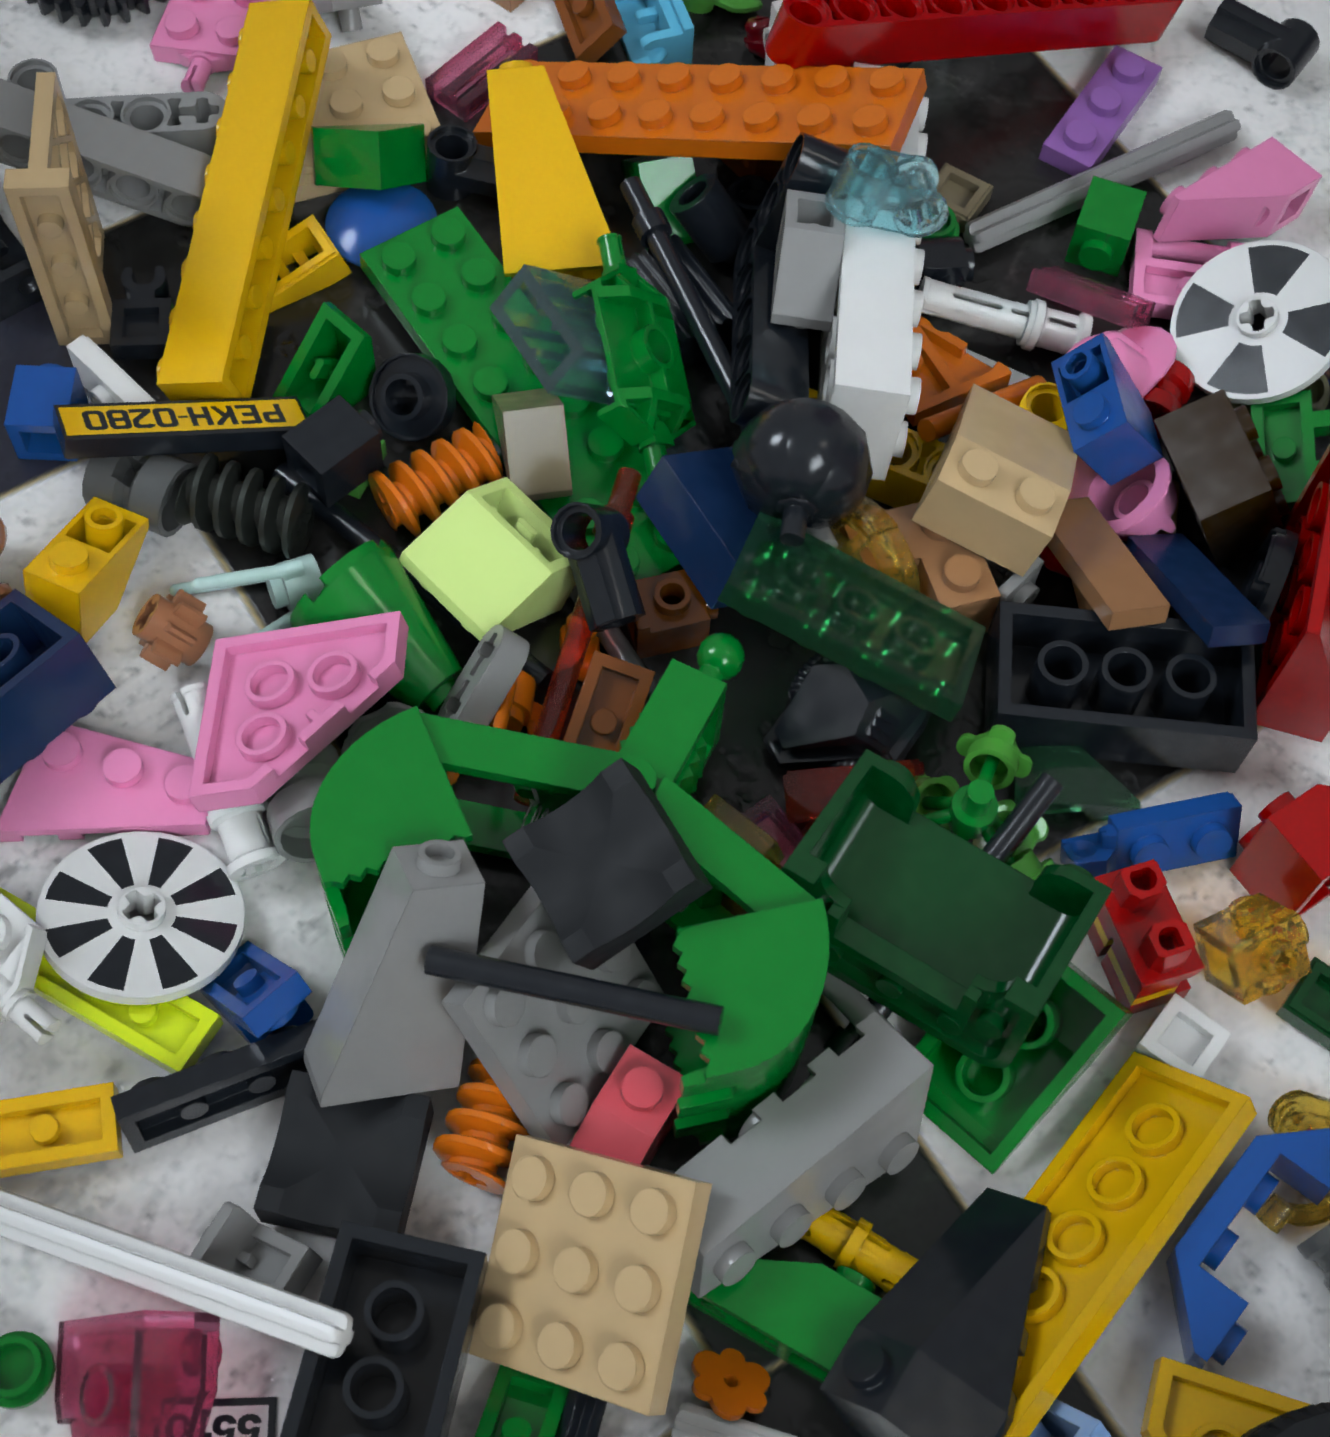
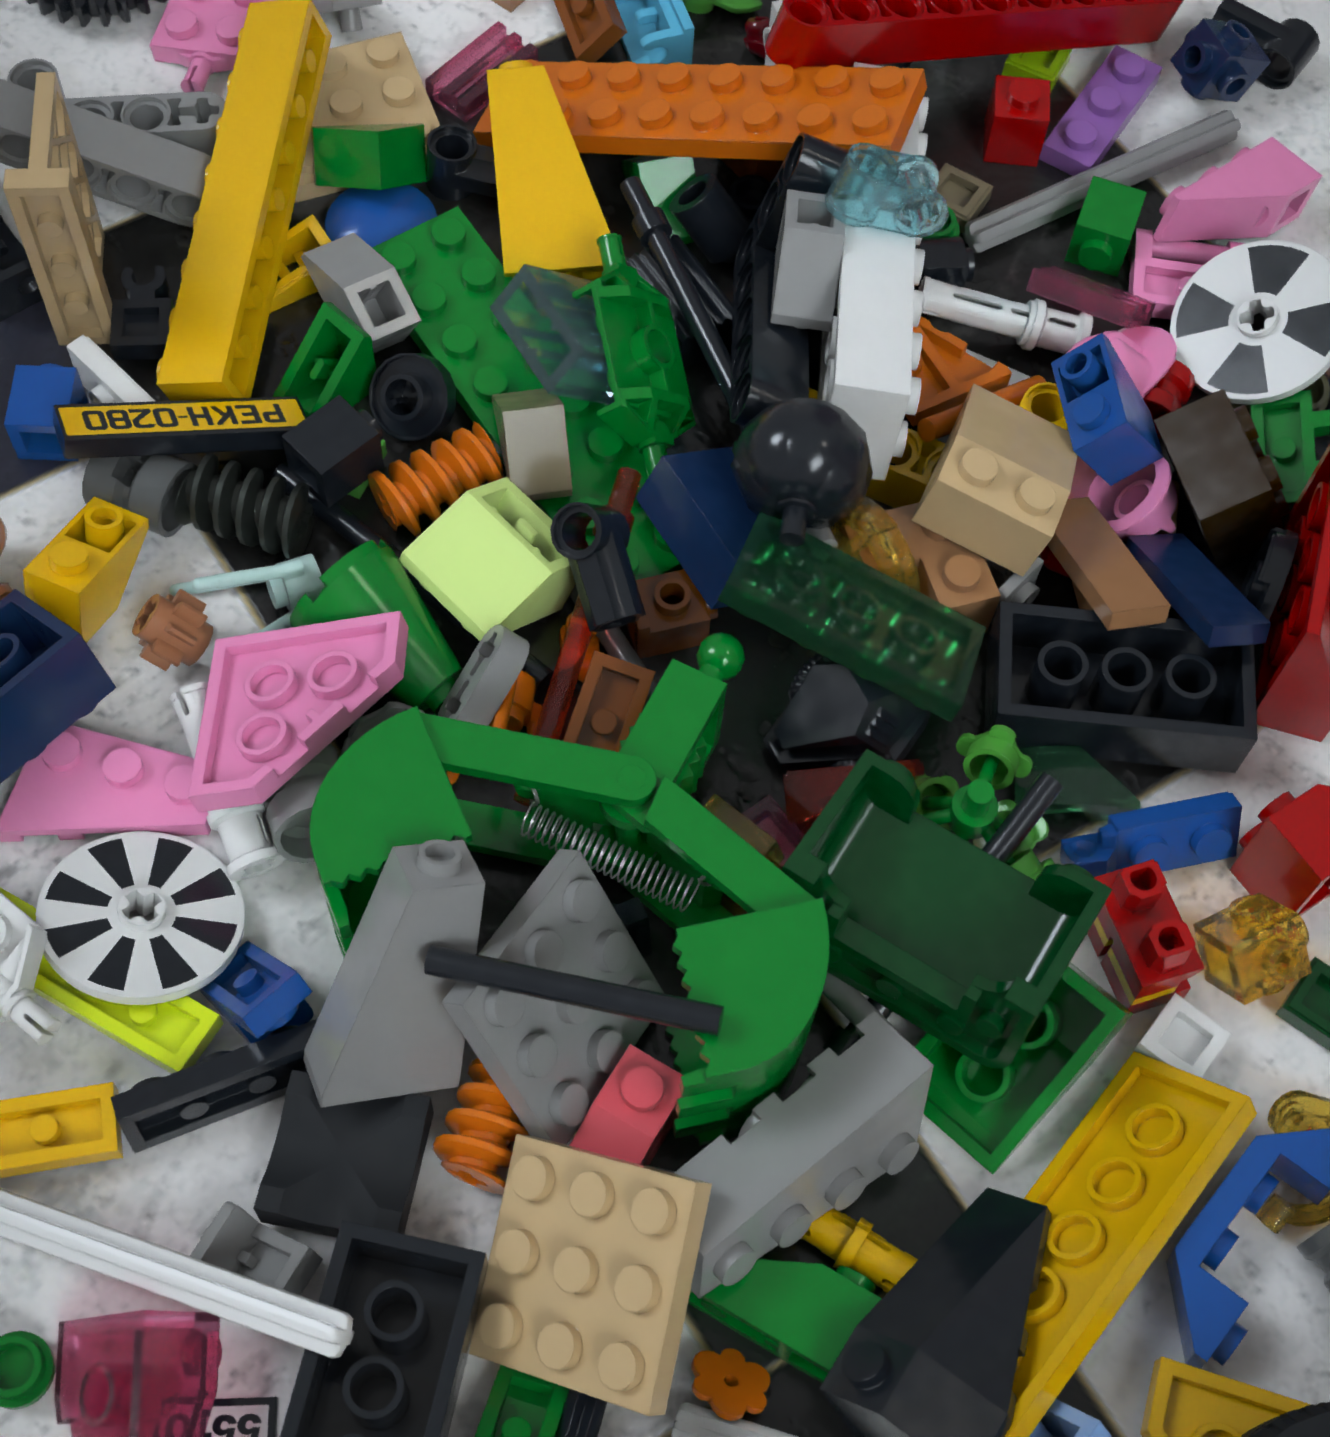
black brick [502,758,713,970] -> none
none -> light grey slope [301,233,422,353]
none -> red brick [983,75,1050,167]
none -> lime tile [1002,49,1072,94]
none -> dark blue brick [1170,18,1271,102]

